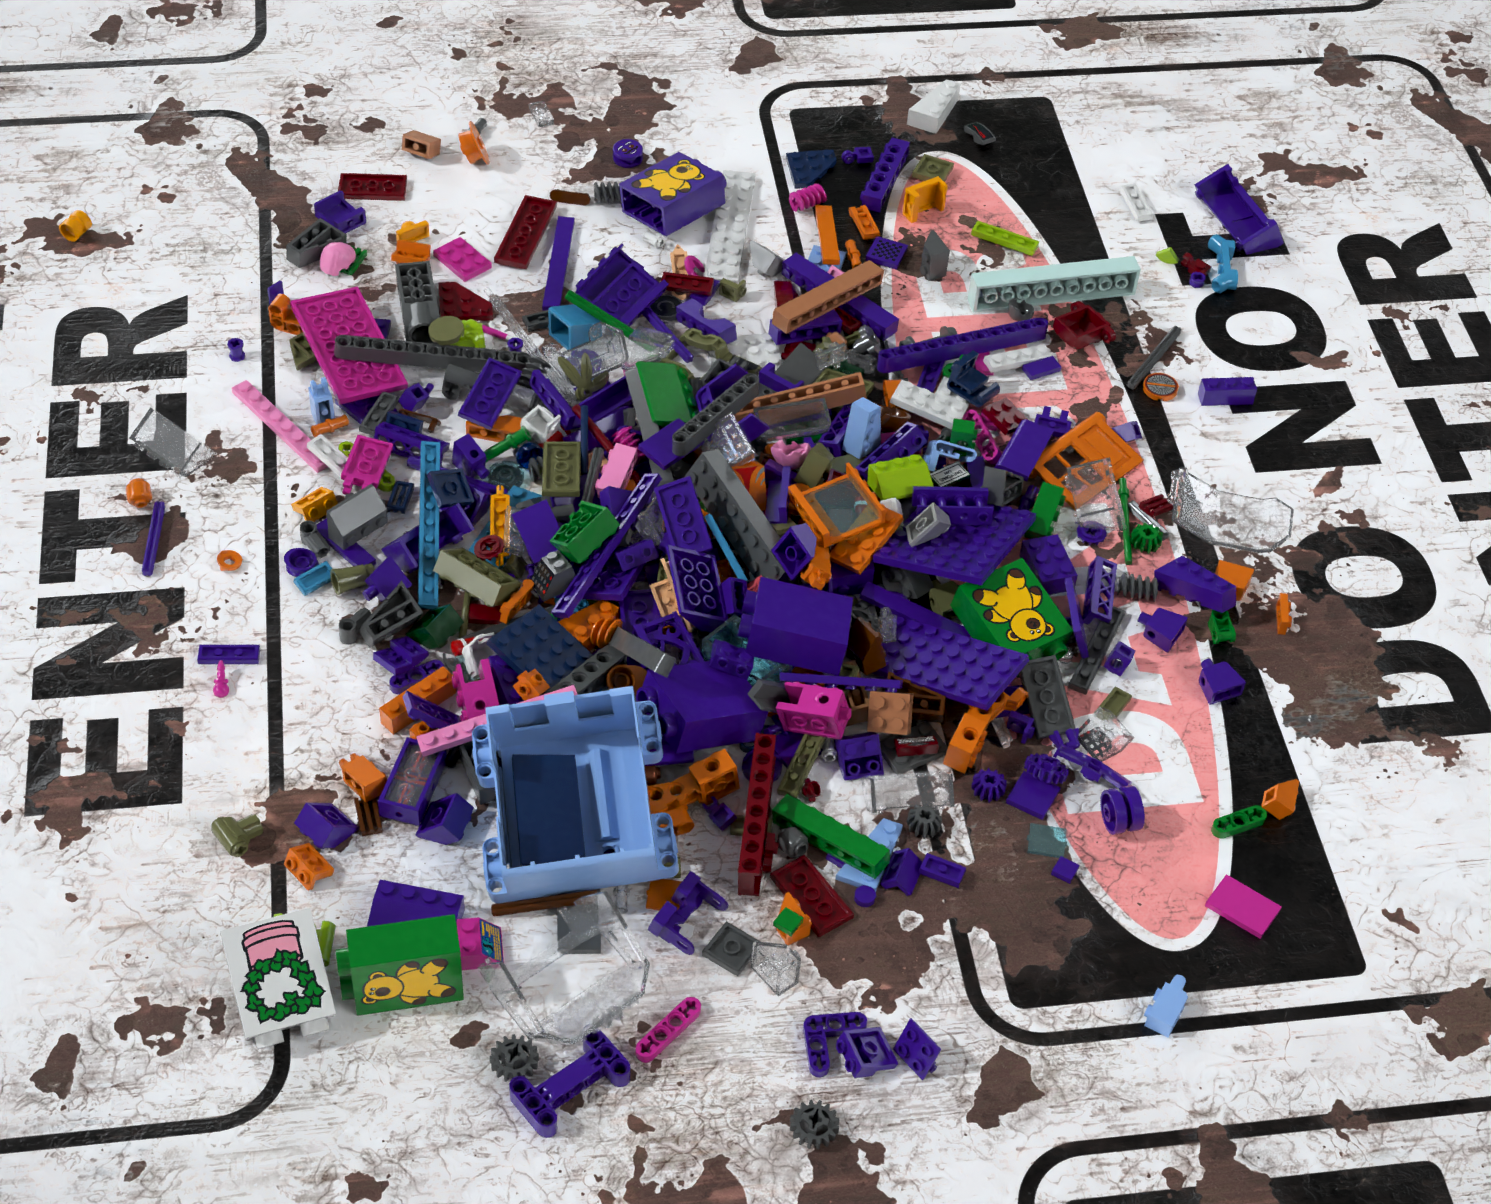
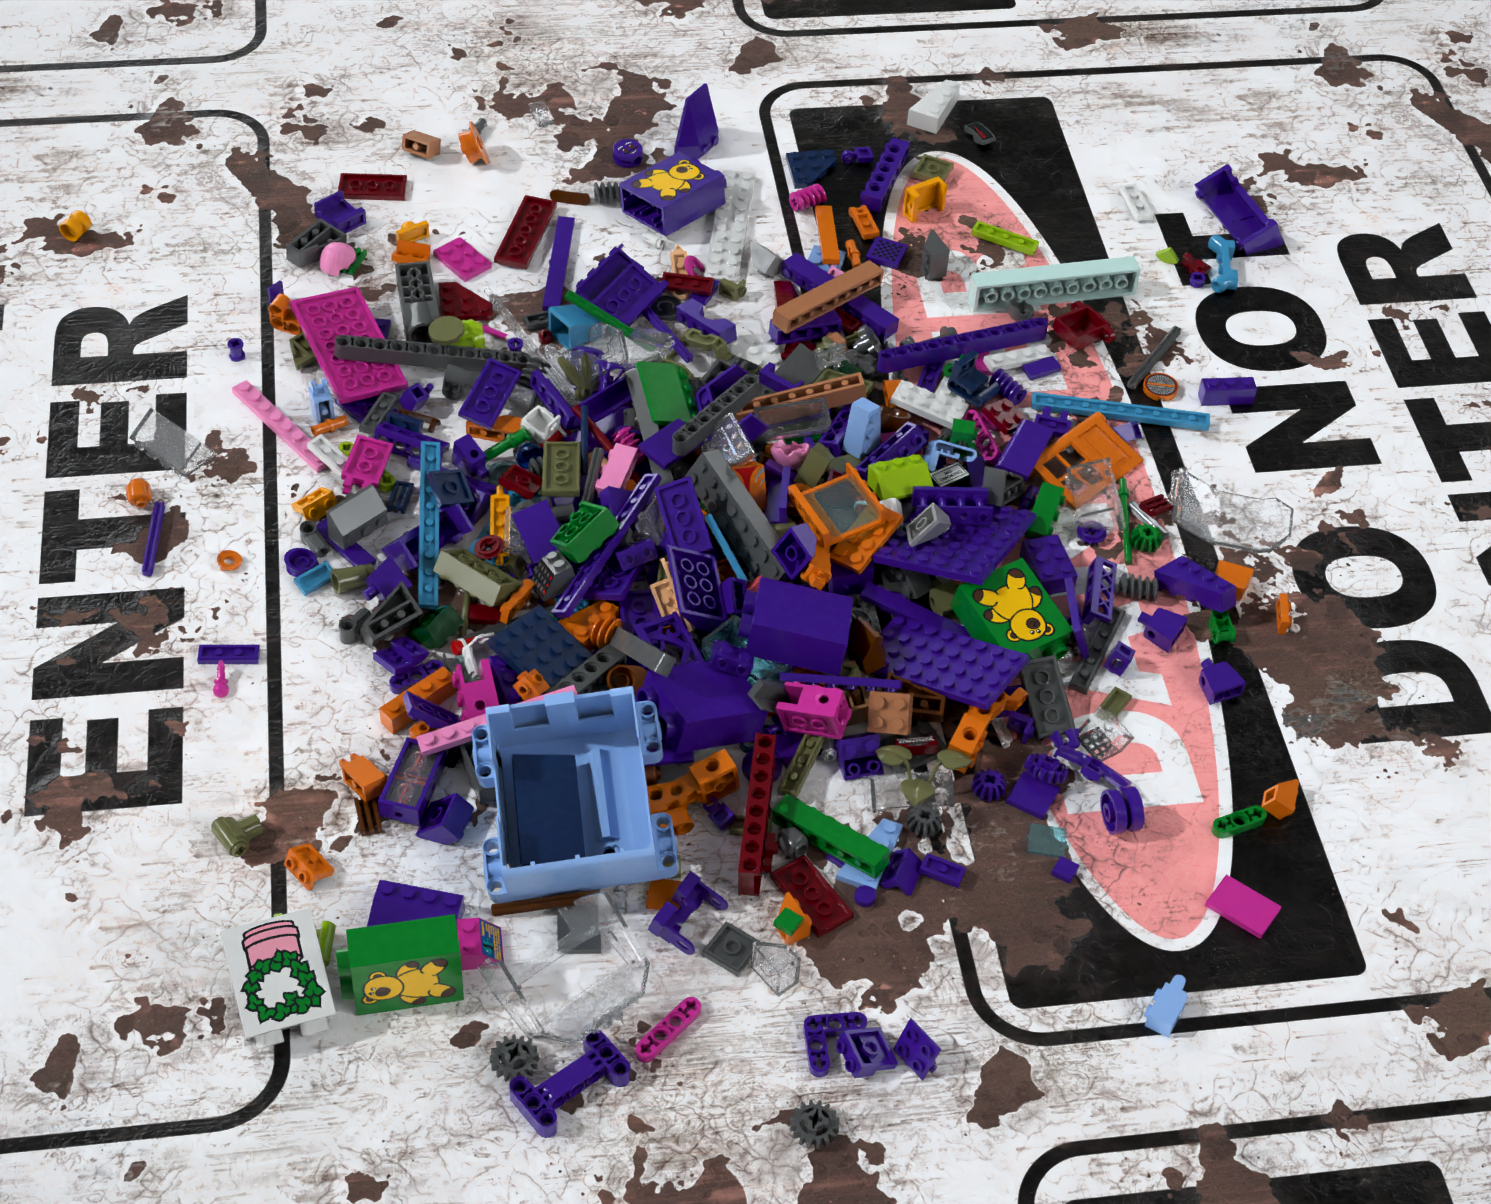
dark purple slope [294,802,359,849] -> none
dark red plate [802,778,821,803] -> none
clear hinge [877,607,897,643] -> none
none -> dark red plate [498,464,542,499]
none -> dark red hinge [538,329,552,345]
none -> dark purple plant [572,346,634,392]
none -> dark purple wedge [674,83,719,159]
none -> olive plant [875,745,973,807]
none -> dark purple piece [989,368,1027,406]
none -> dark azure plate [1031,392,1210,431]

